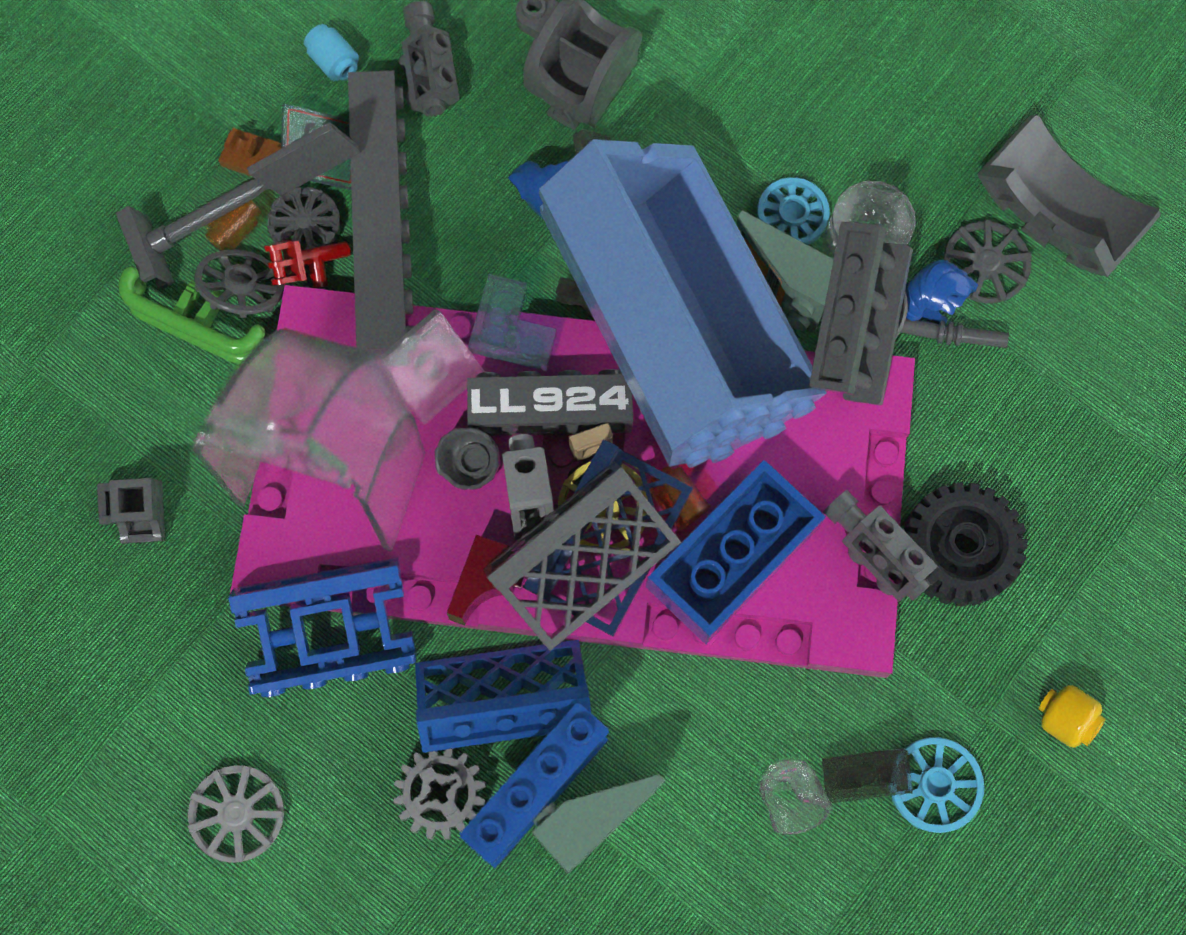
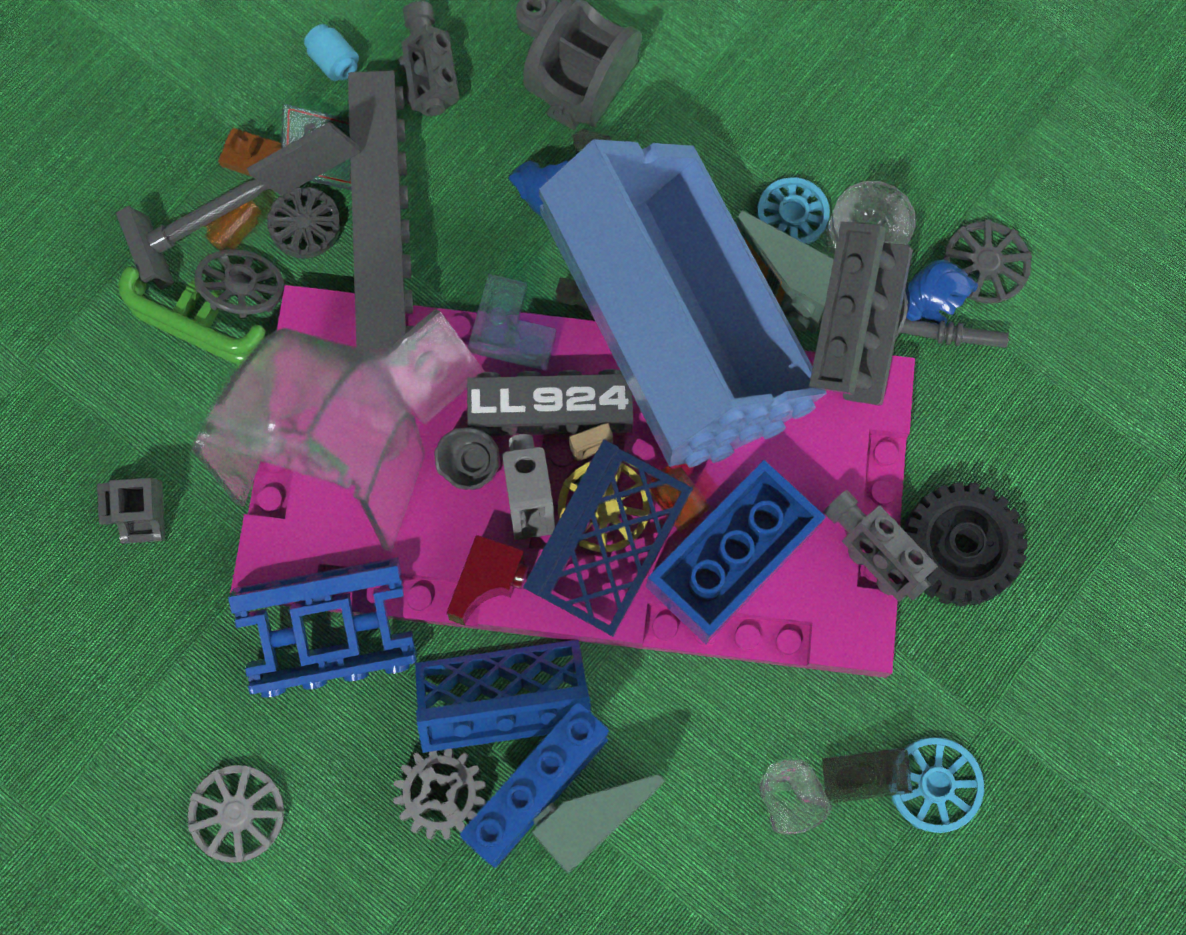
red arm [264,240,350,288] -> none
dark grey fence [483,461,682,651] -> none
dark grey panel [977,115,1161,277] -> none
yellow head [1038,685,1106,748] -> none

